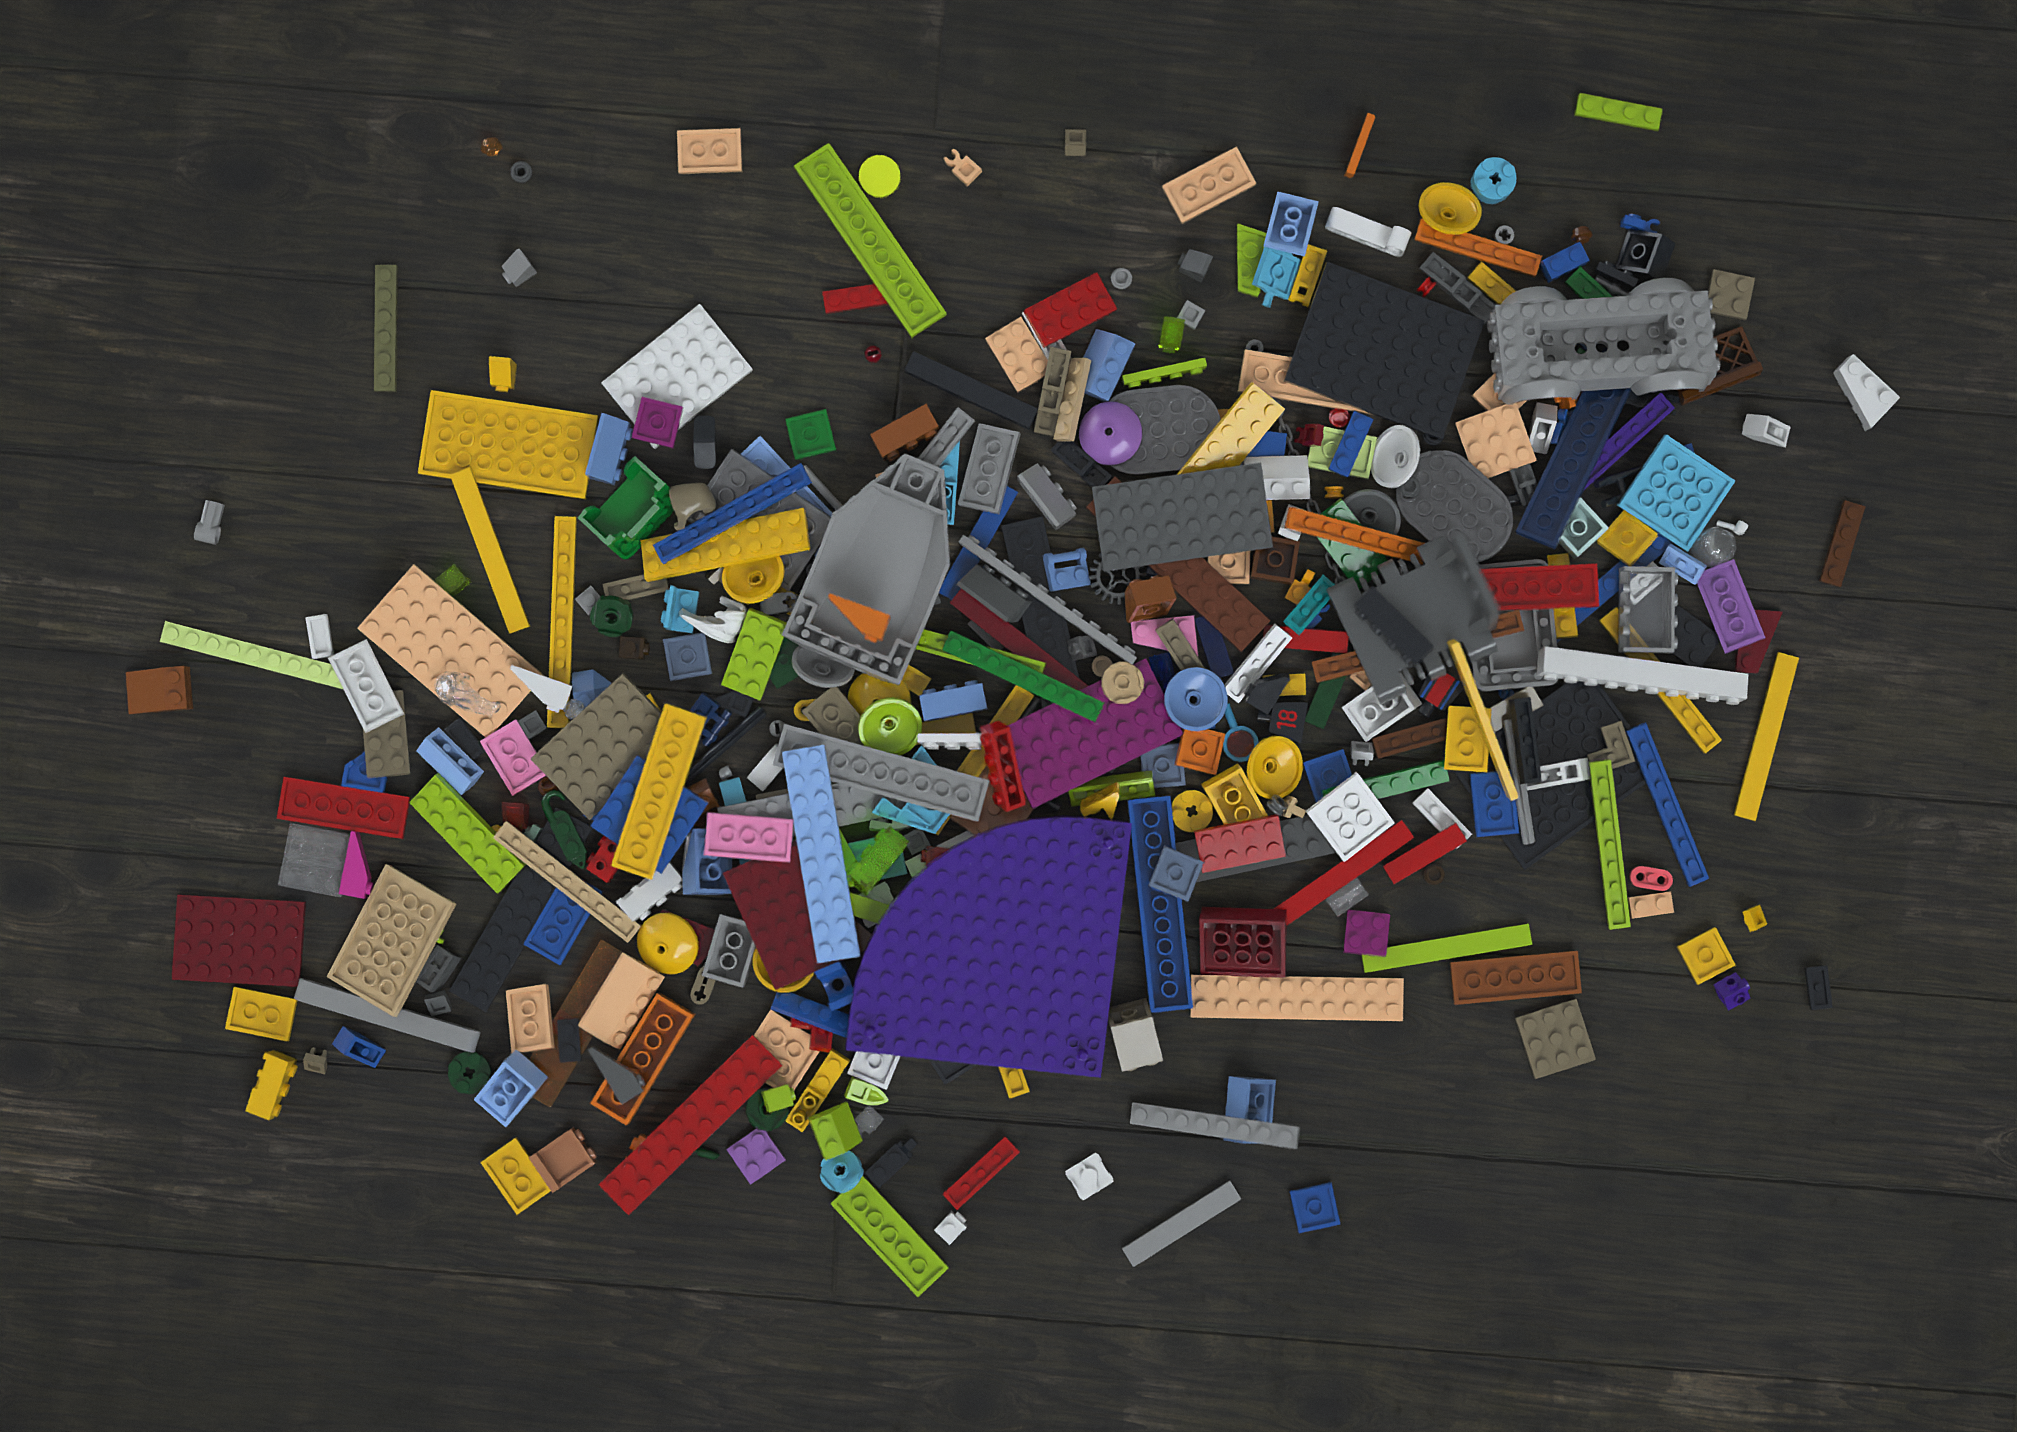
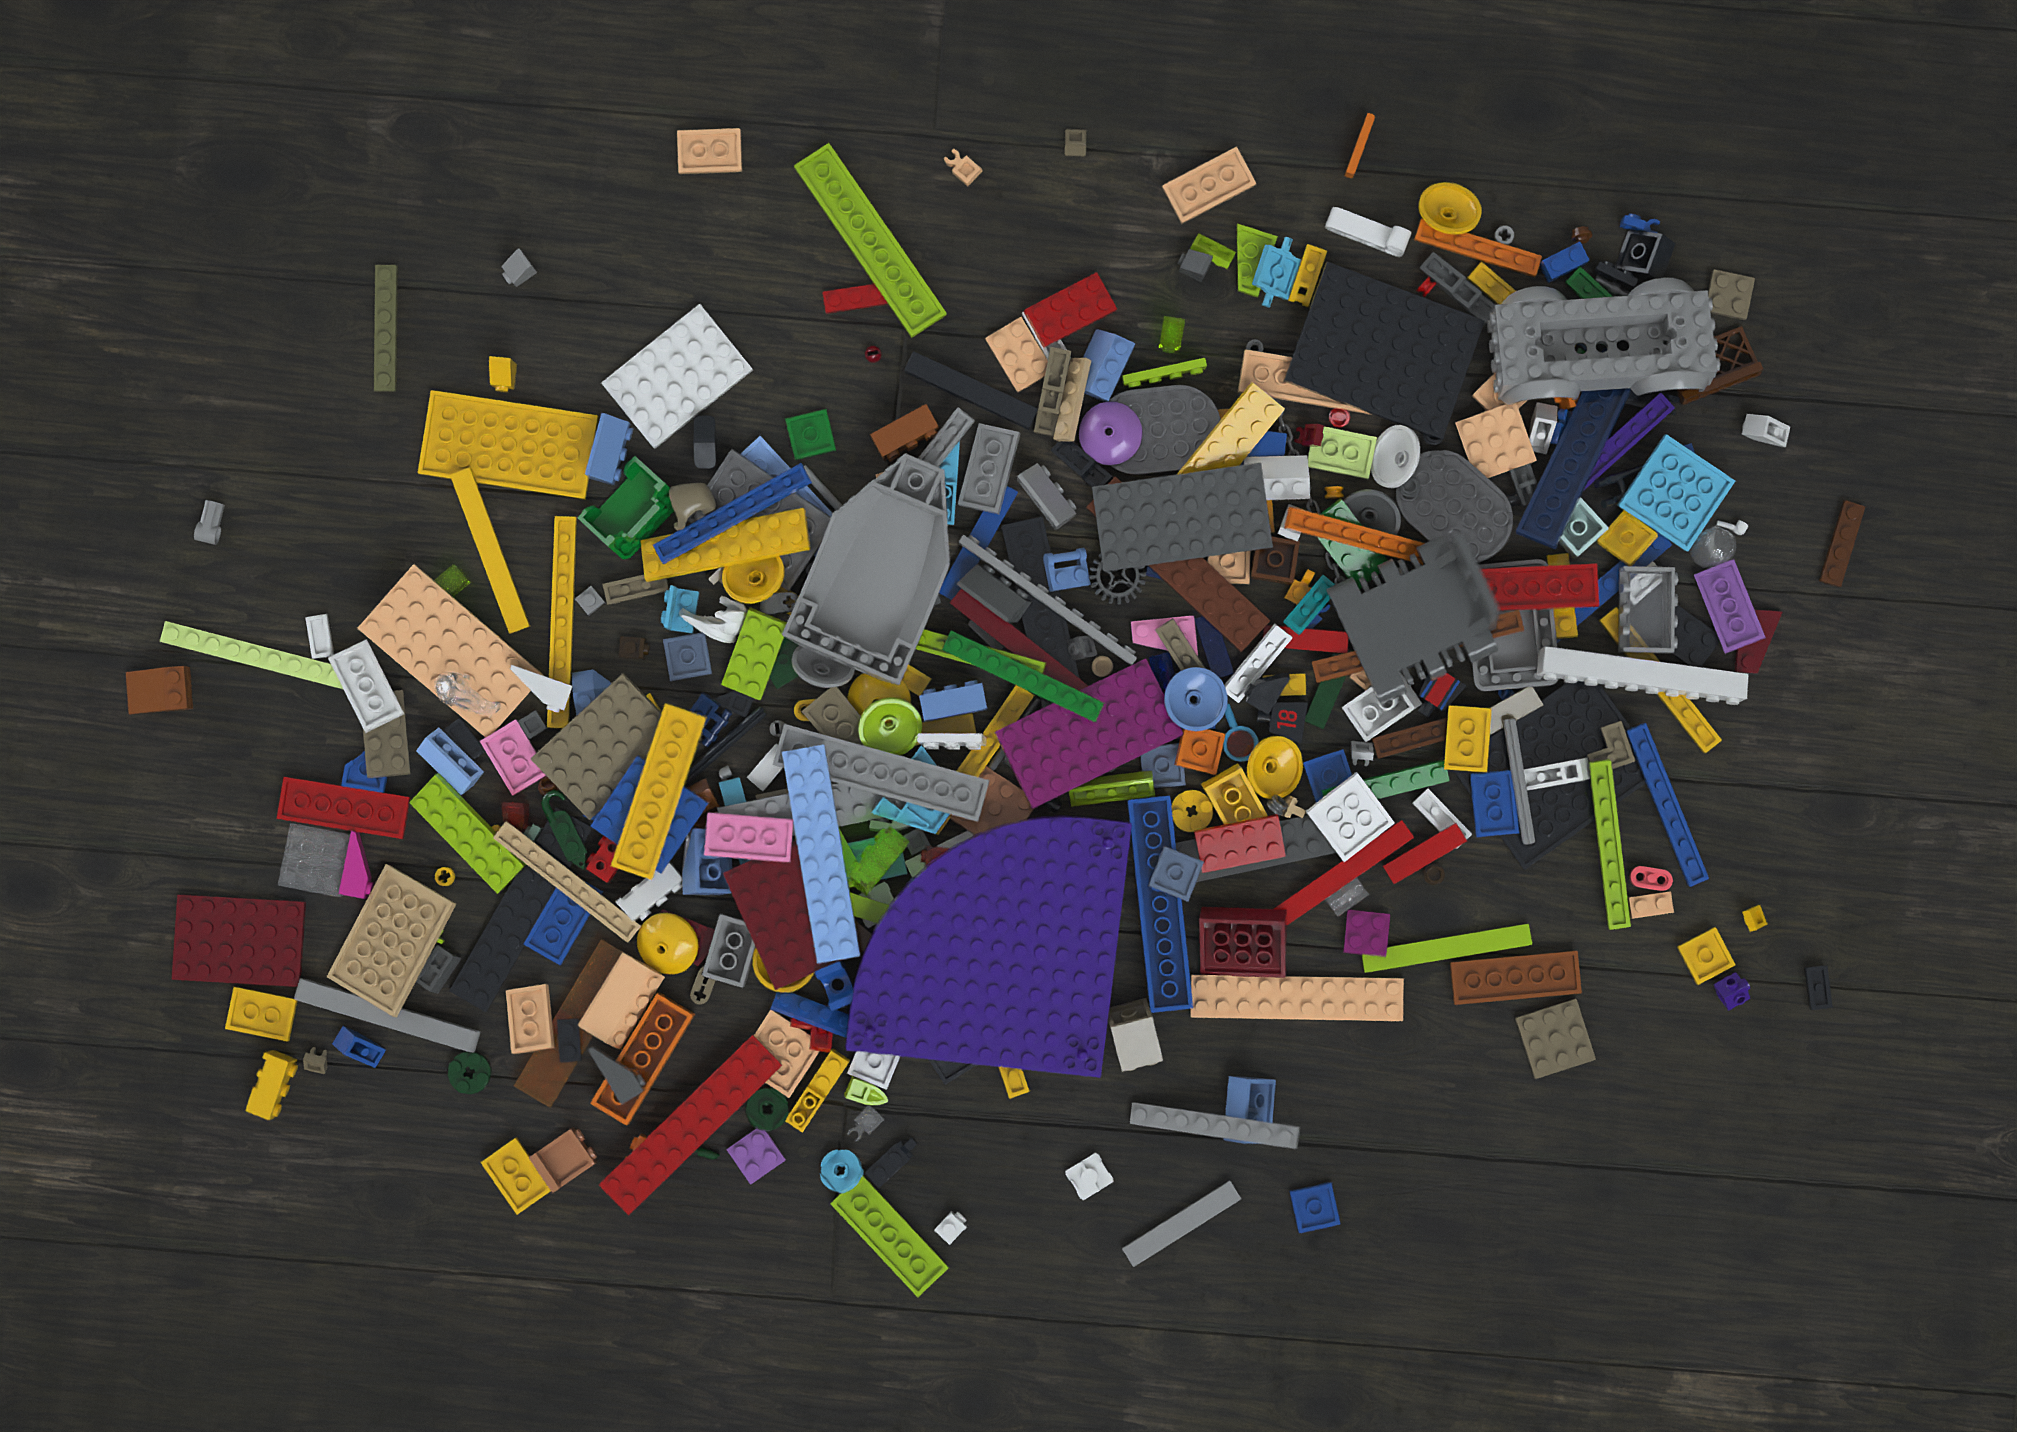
dark grey plate [424,990,452,1016] -> none
light blue slope [474,1049,548,1127] -> none
clear orange plate [481,138,502,156] -> none
dark grey plate [511,161,532,183] -> none
clear plate [563,699,584,719] -> none
dark green plate [590,595,634,637] -> none
magenta plate [631,397,684,448] -> none
lime brick [761,1084,796,1113] -> none
lime slope [807,1102,862,1160] -> none
orange slope [828,593,891,643] -> none
neon yellow tile [859,155,900,198] -> none
red plate [943,1136,1020,1210] -> none
red brick [980,720,1026,812] -> none
yellow slope [1080,782,1119,820] -> none
tan tile [1101,662,1144,704] -> none
light grey plate [1111,268,1132,289] -> none
dark orange slope [1125,575,1176,623] -> none
light grey plate [1176,300,1205,330] -> none
light blue slope [1263,192,1319,257] -> none
blue plate [1328,411,1373,478] -> none
black brick [1354,586,1434,667] -> none
yellow tile [1447,639,1519,801] -> none
medium azure brick [1471,157,1517,204] -> none
black plate [1509,697,1542,785] -> none
lime plate [1575,93,1662,131] -> none
light blue plate [1659,544,1707,585] -> none
yellow tile [1734,652,1799,821] -> none
white wedge [1833,354,1900,431] -> none
none -> yellow bush [435,867,455,886]
none -> lime plate [1190,234,1236,269]

